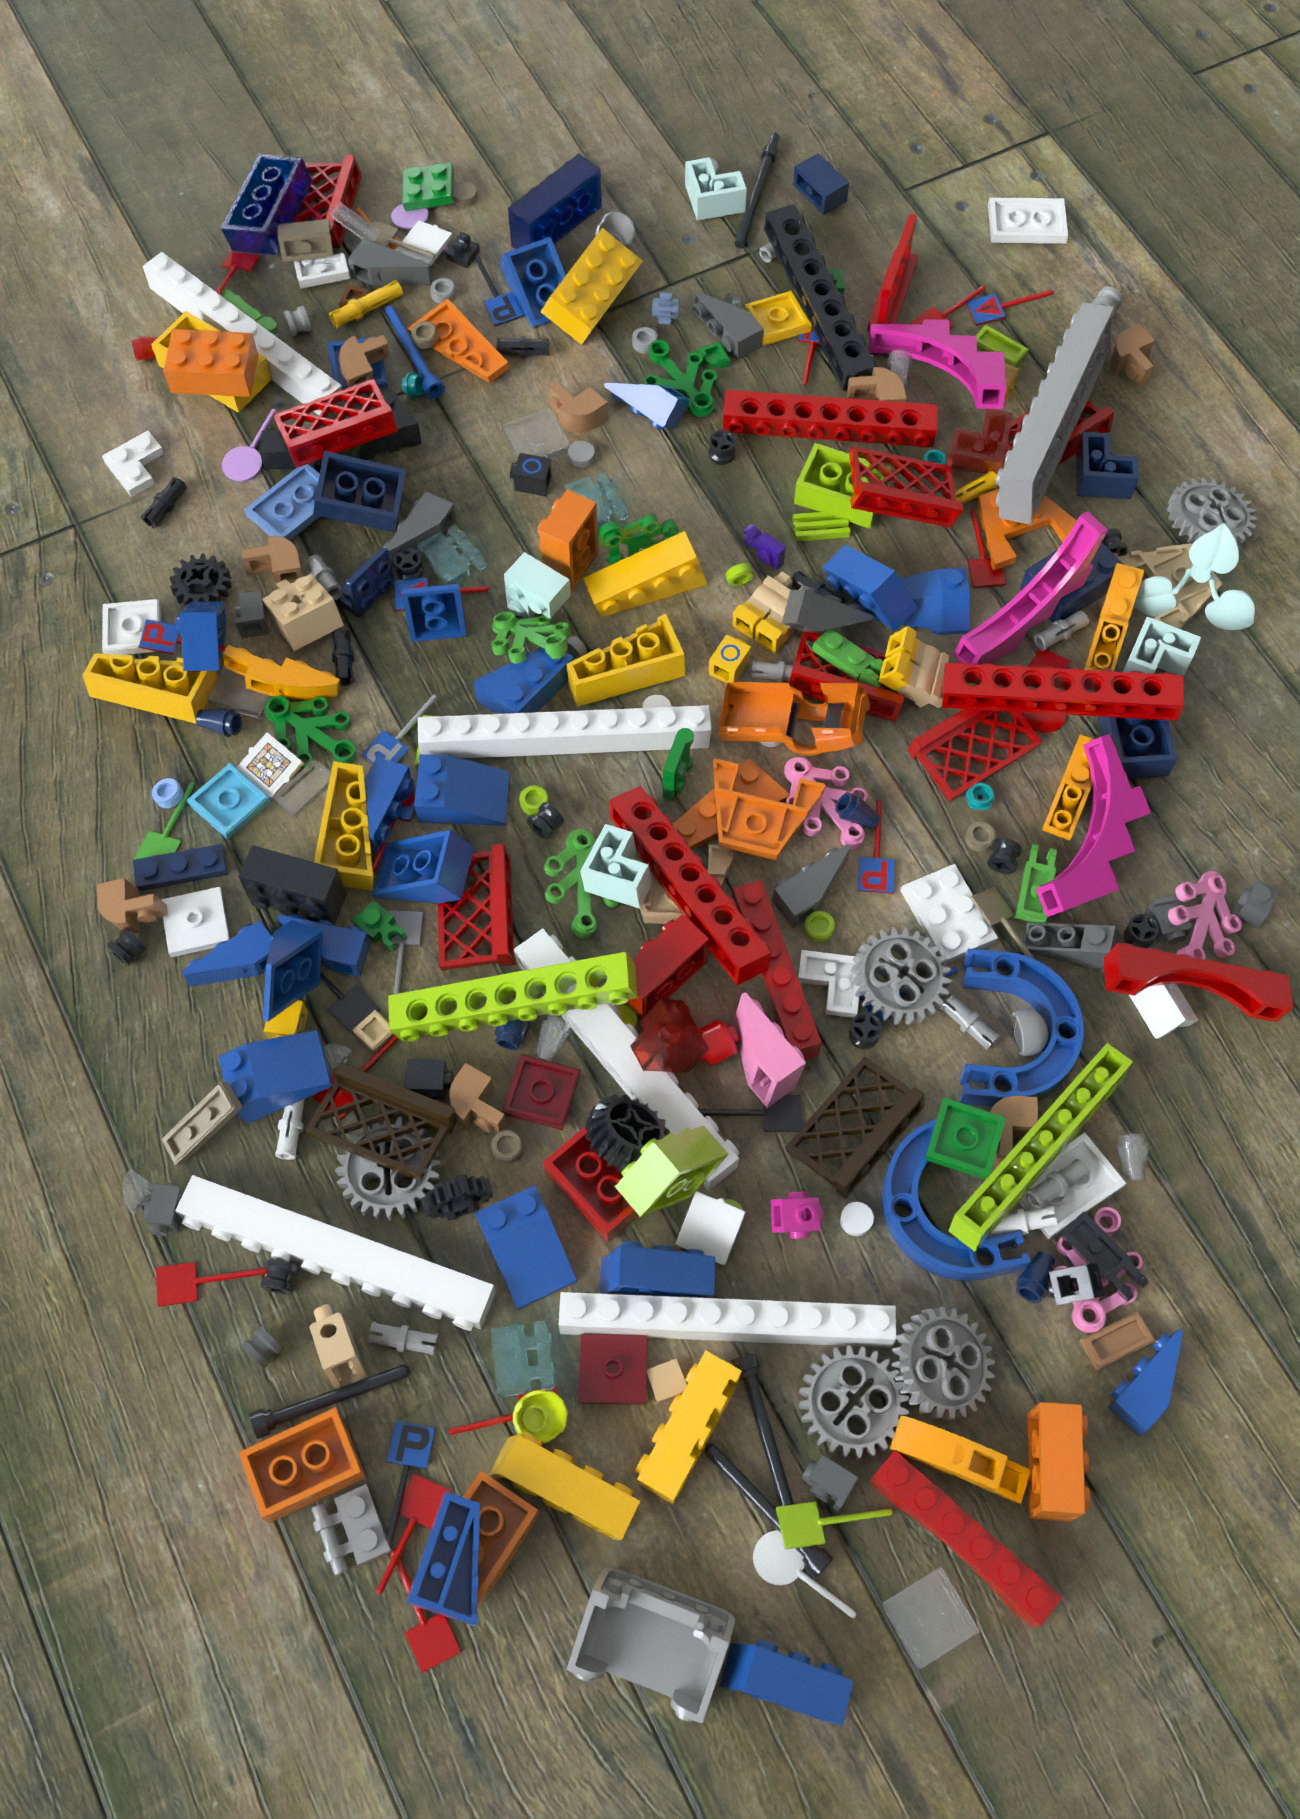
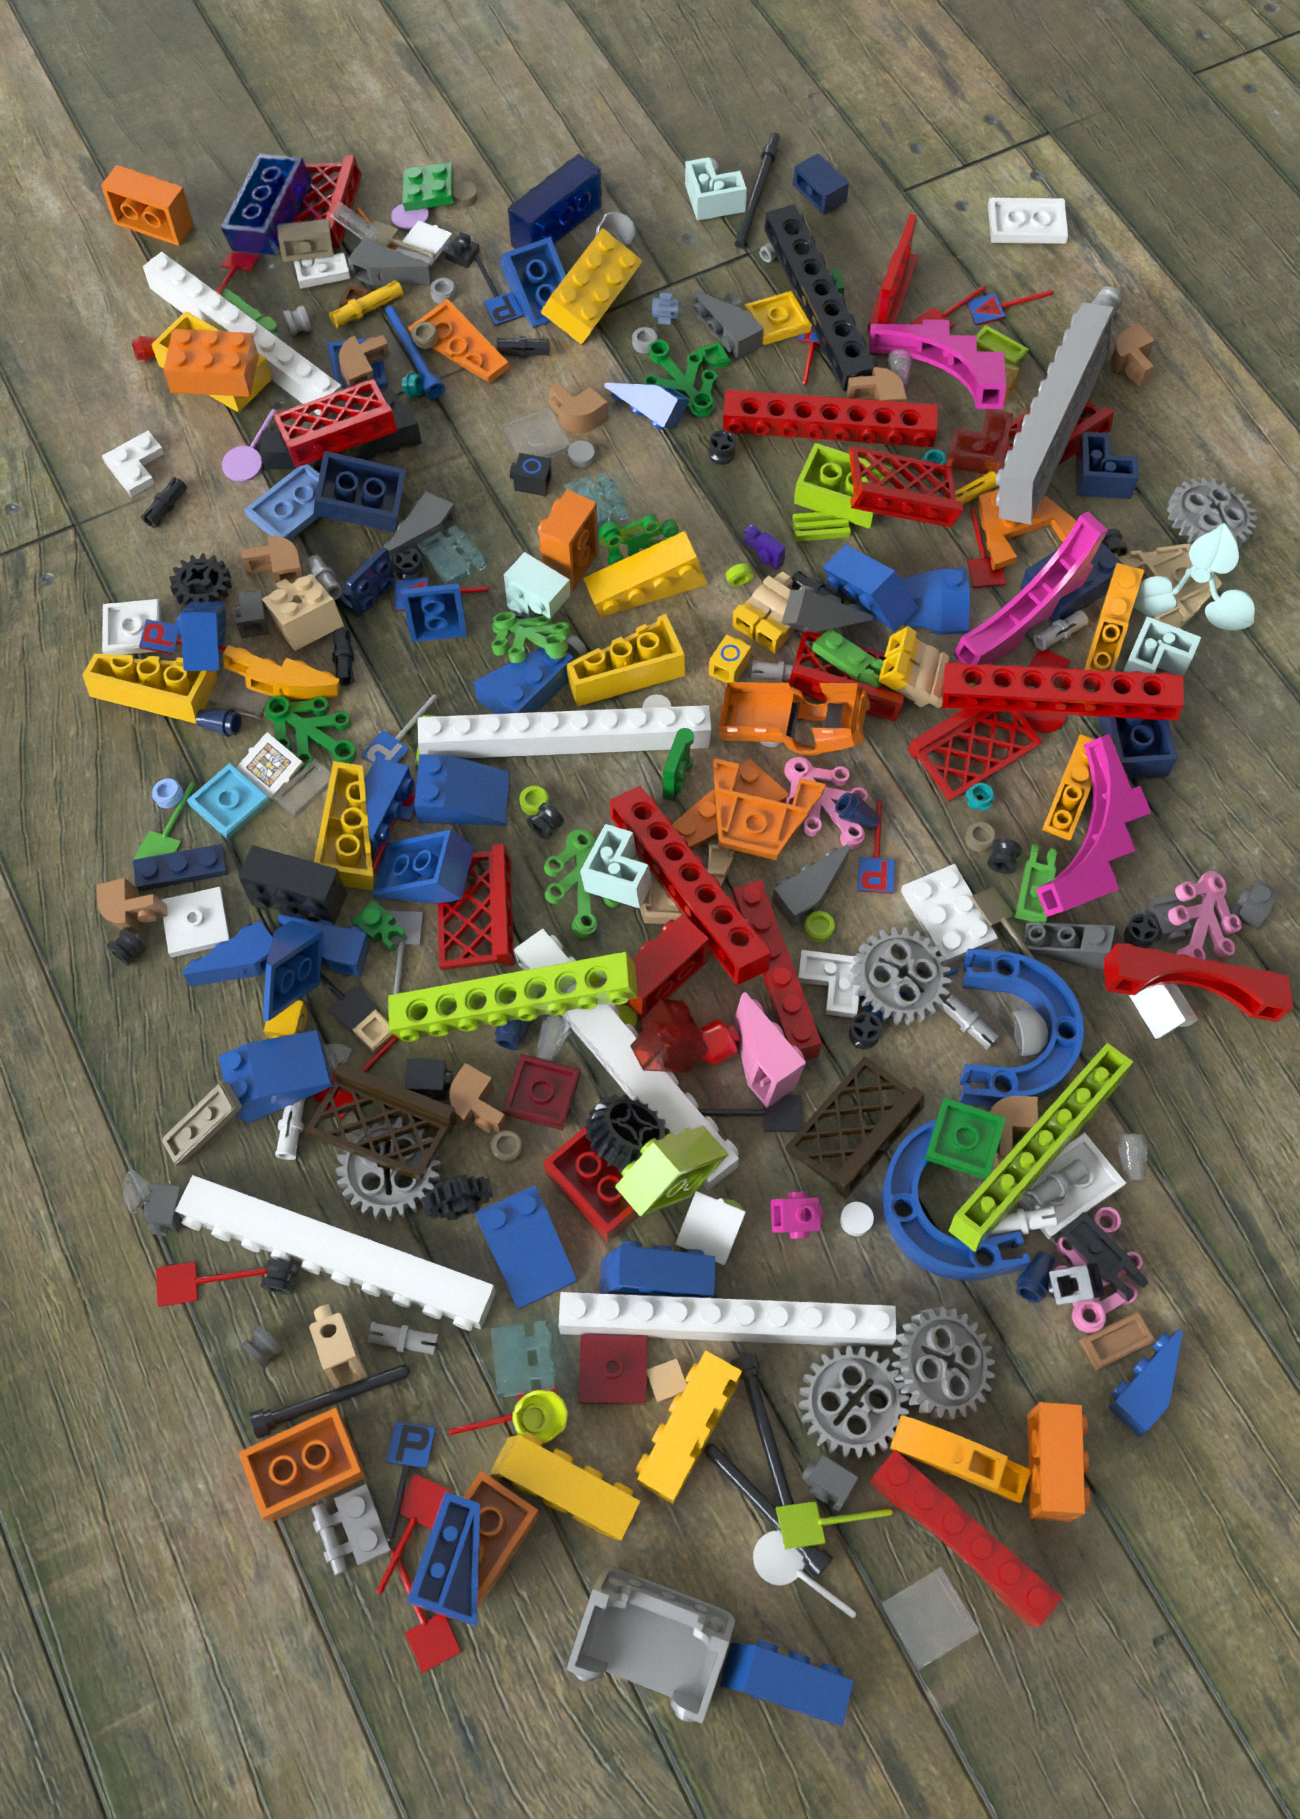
none -> orange brick [101,165,194,246]

